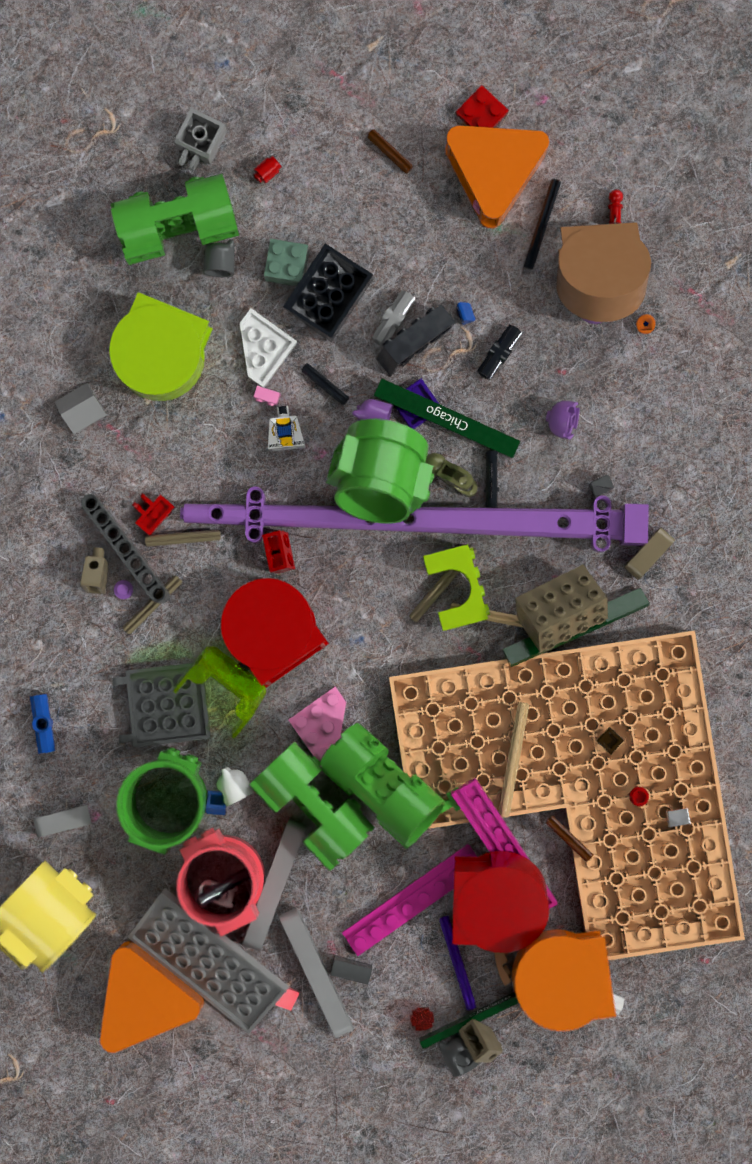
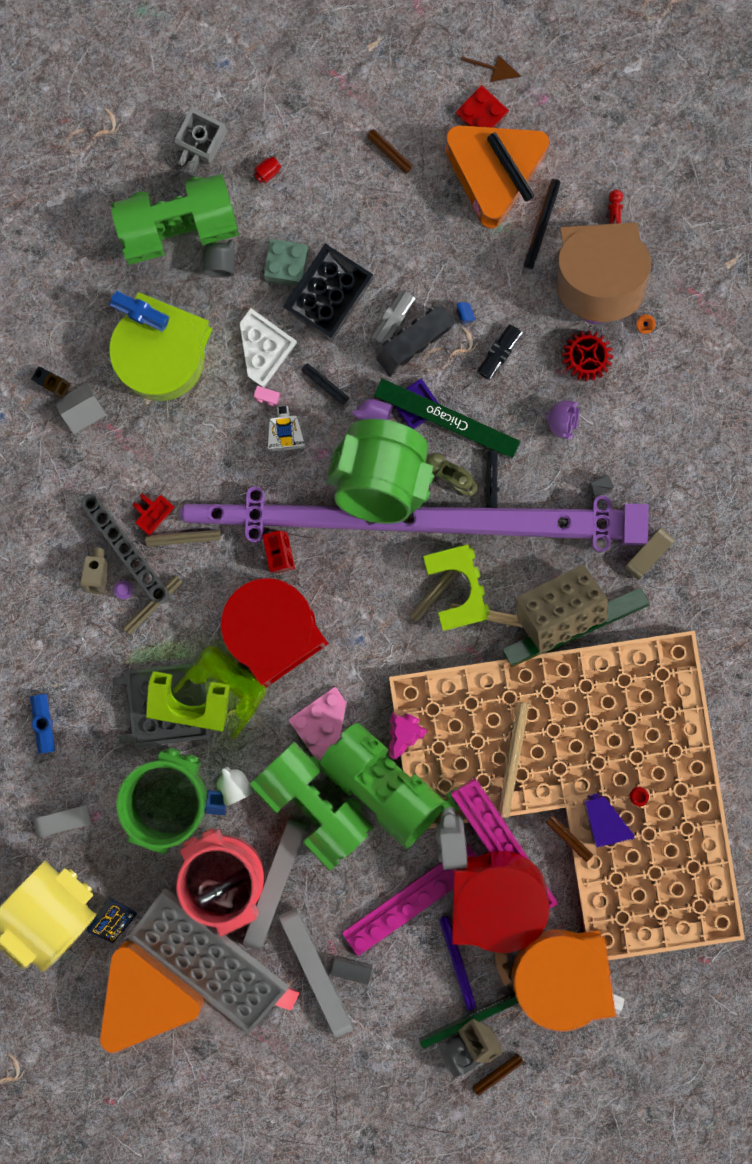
clear red gear [410,1007,434,1031] -> none
dark brown tile [596,727,624,754] -> none
flat silver piece [666,808,691,827] -> none
none -> dark brown leg [31,366,71,399]
none -> tile [85,898,138,944]
none -> blue piece [110,291,170,332]
none -> lime arch [146,671,230,731]
none -> dark pink rock [389,713,427,759]
none -> light grey hinge [436,806,467,870]
none -> reddish brown piece [461,56,522,82]
none -> reddish brown axle [473,1054,523,1096]
none -> black axle [487,132,534,202]
none -> red gear [561,330,614,382]
none -> dark purple slope [583,793,635,847]

